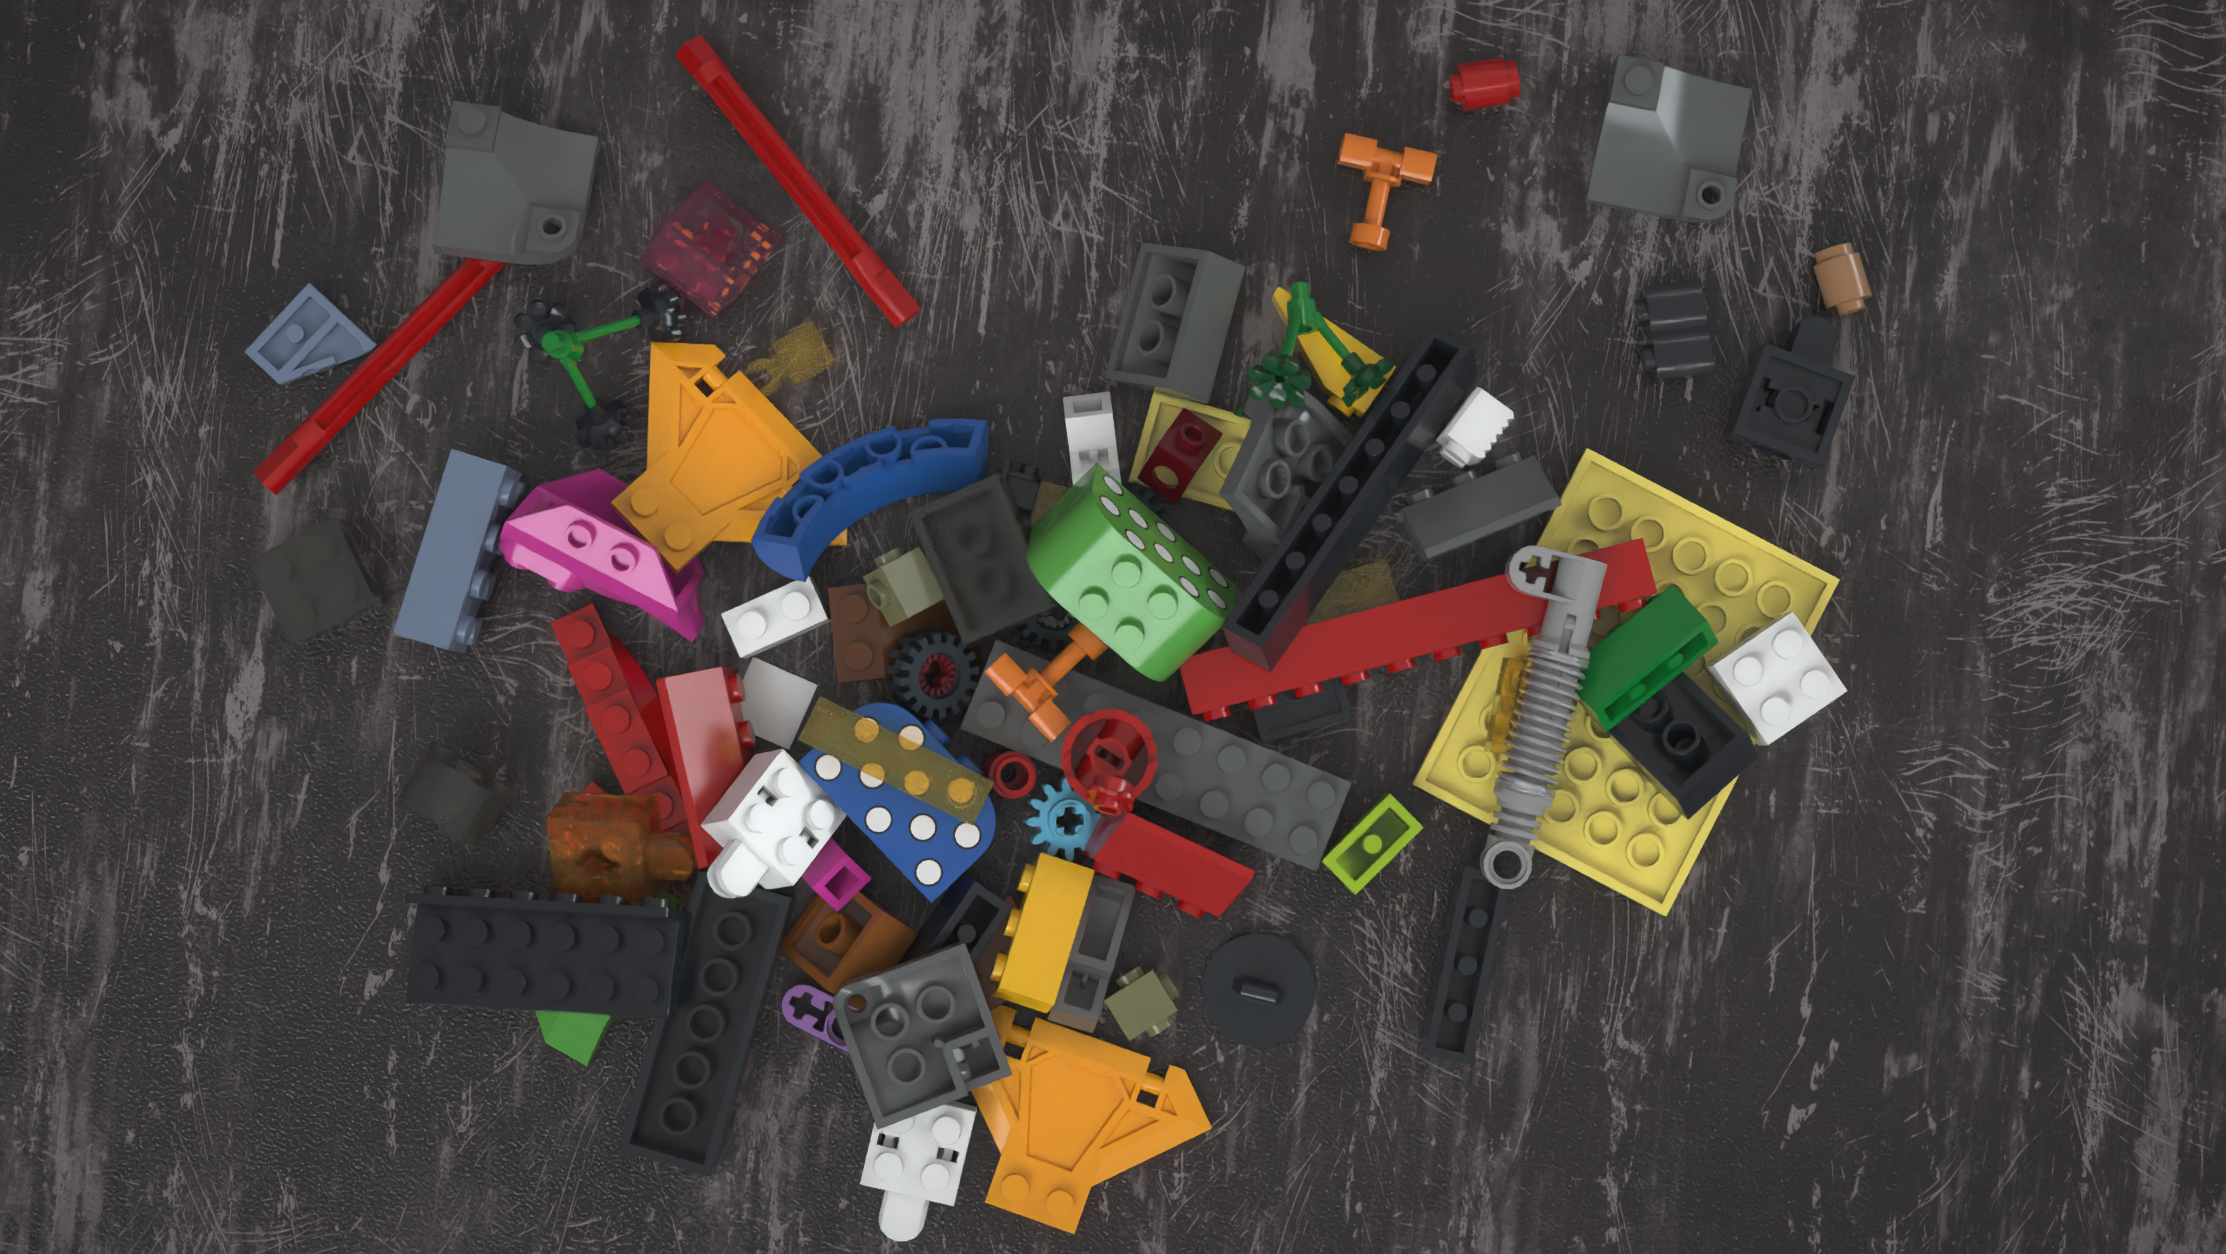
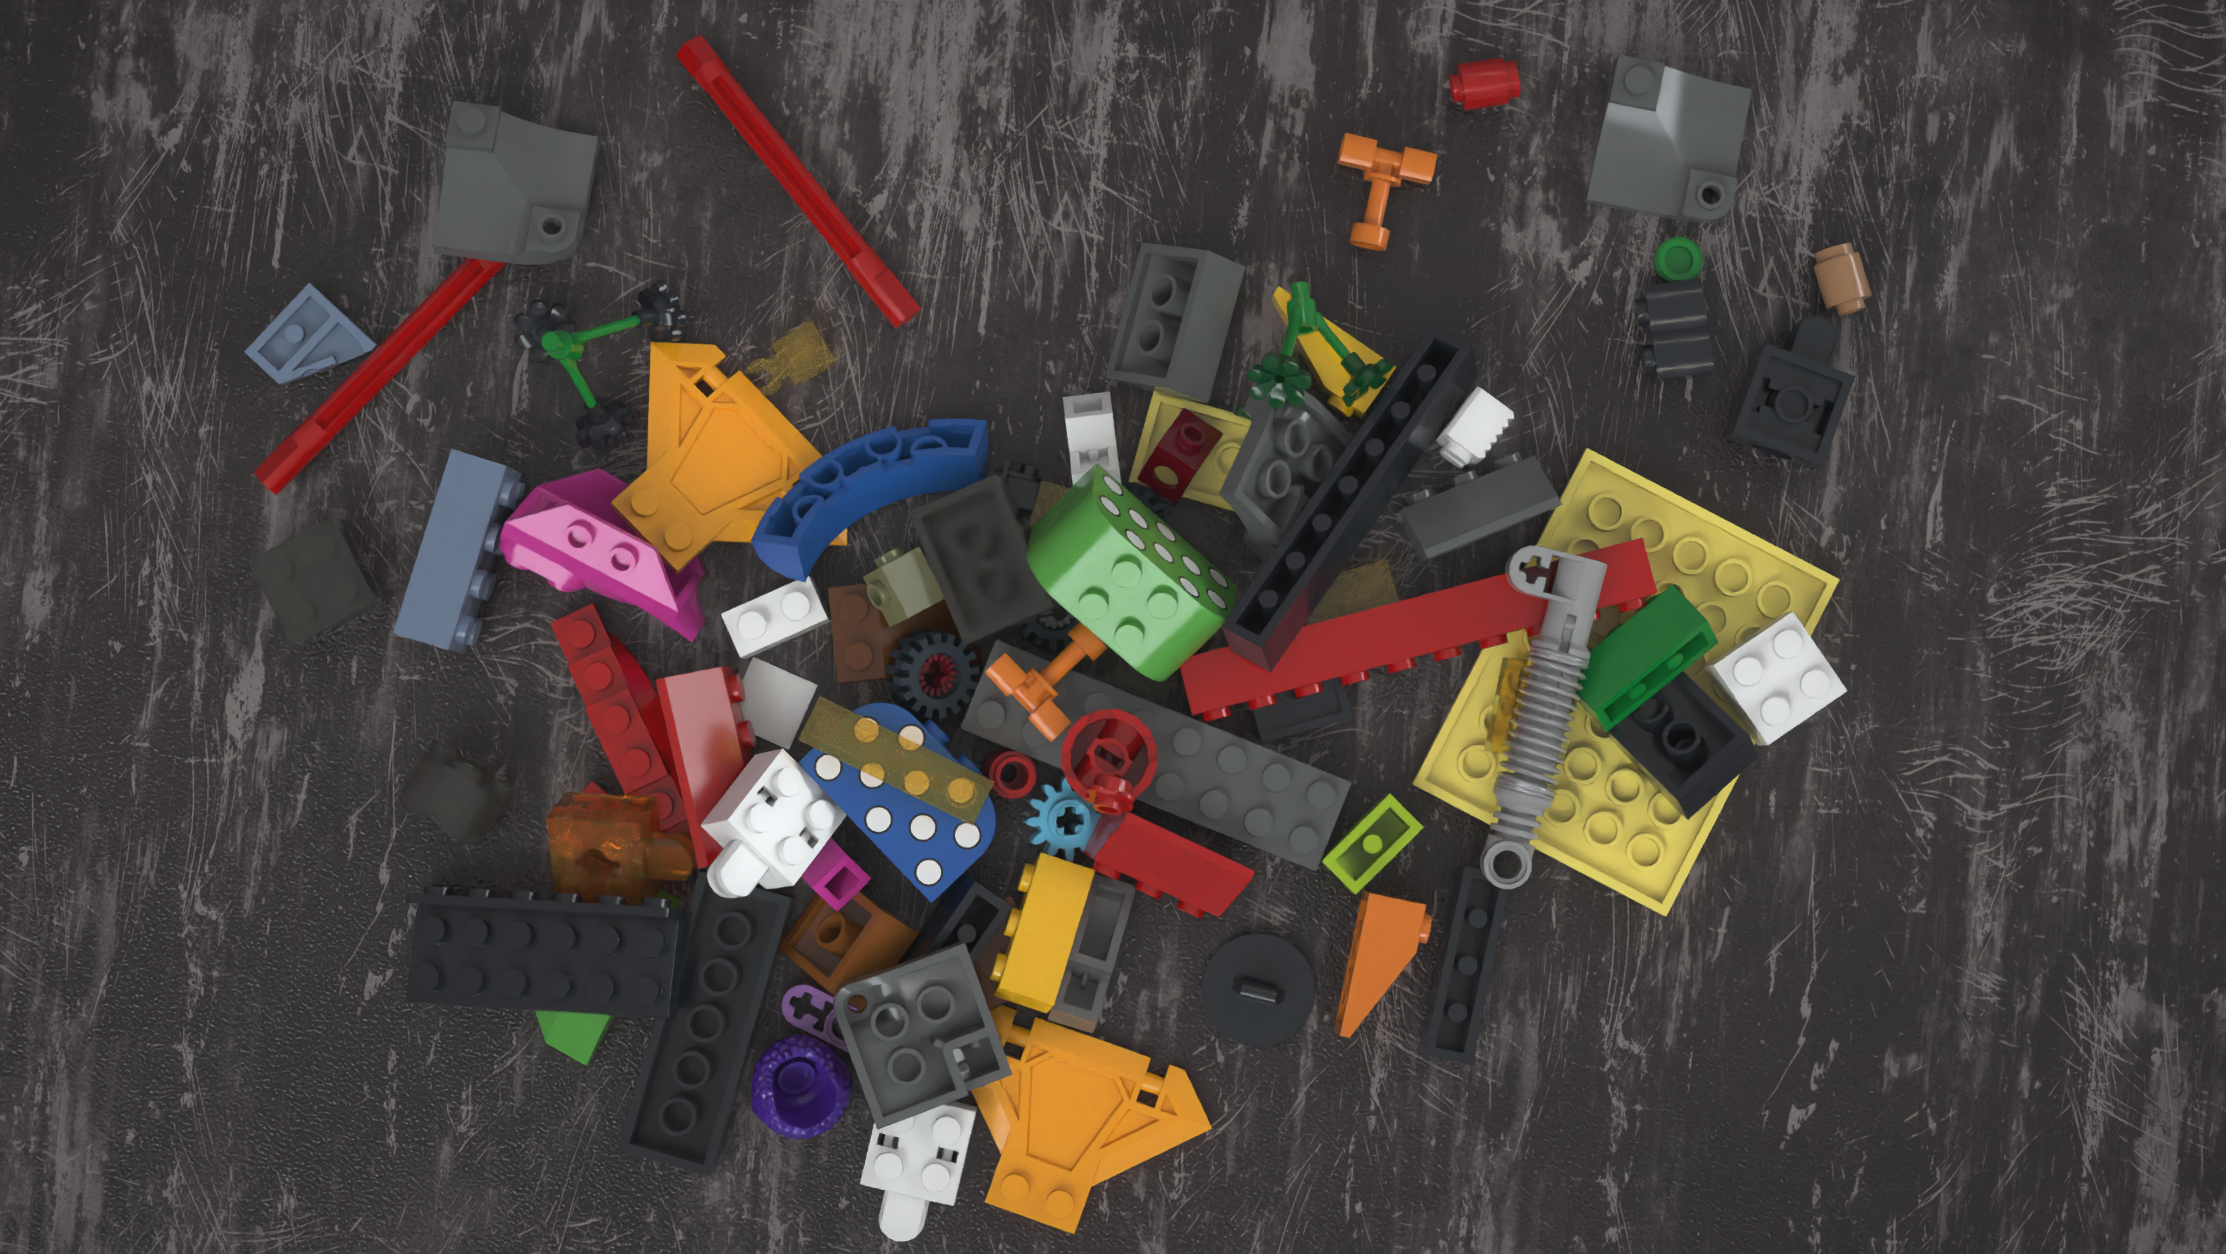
clear pink slope [639,181,782,318] -> none
olive brick [1104,966,1180,1041] -> none
none -> dark purple hair [751,1034,852,1140]
none -> orange slope [1334,890,1432,1038]
none -> green tile [1653,237,1702,283]

